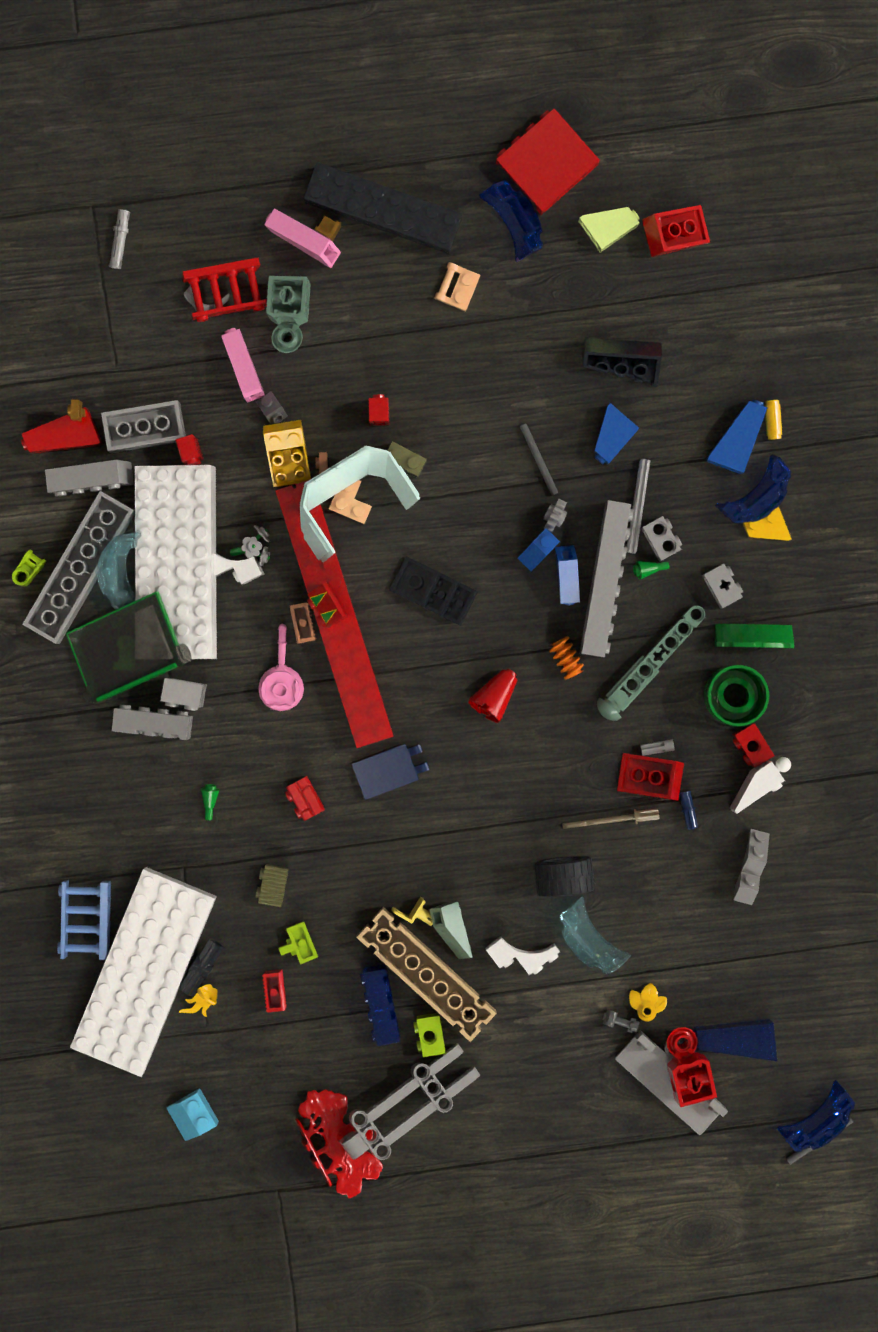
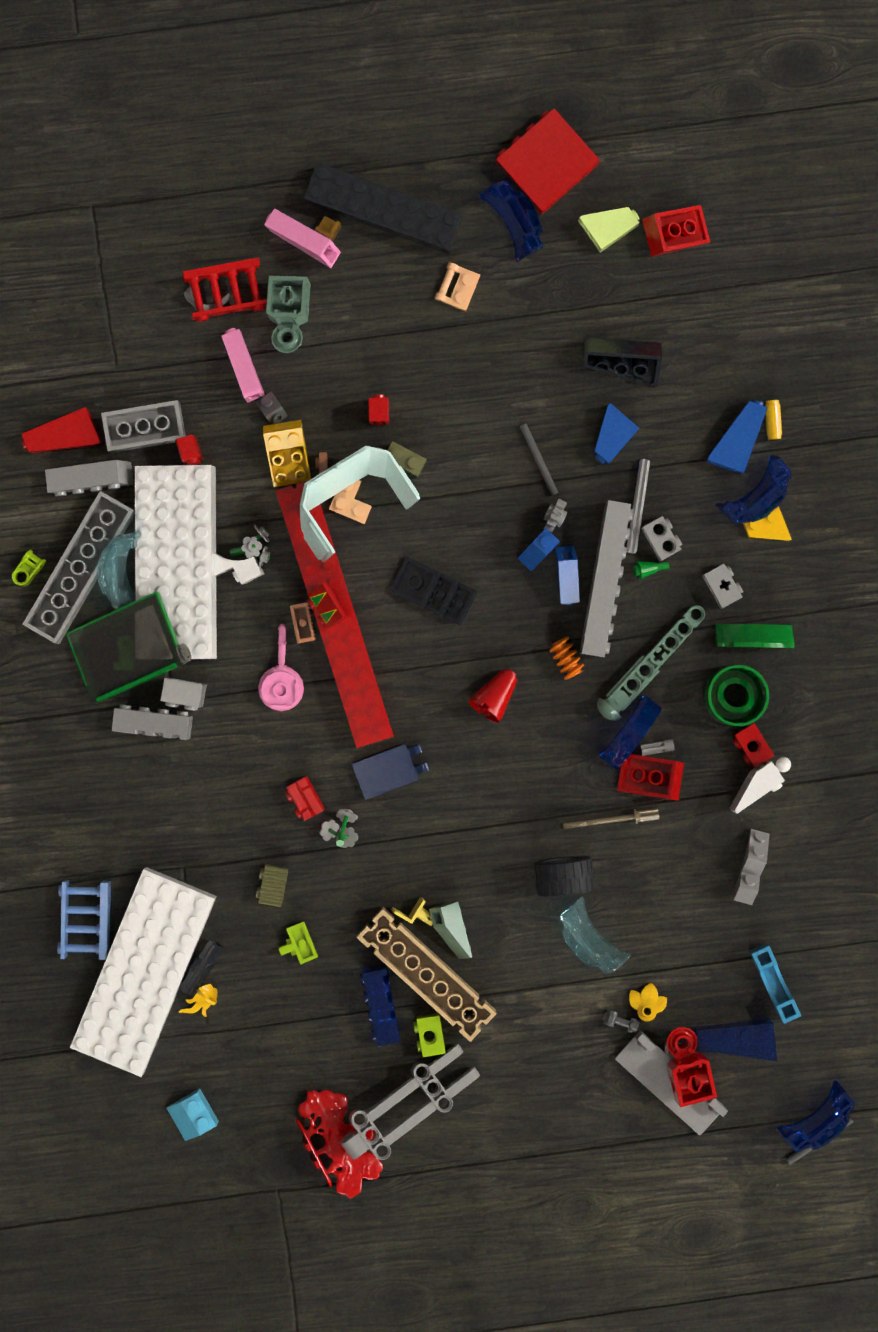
pearl gold plate [68,400,85,421] -> none
light grey pin [109,209,130,269] -> none
green cone [201,784,220,820] -> none
red brick [262,969,286,1012] -> none
white arch [486,936,560,975] -> none
dark blue axle [679,791,698,830] -> none
none -> light grey plant [319,809,358,848]
none -> clear blue windscreen [599,695,662,770]
none -> dark azure arch [749,943,801,1024]

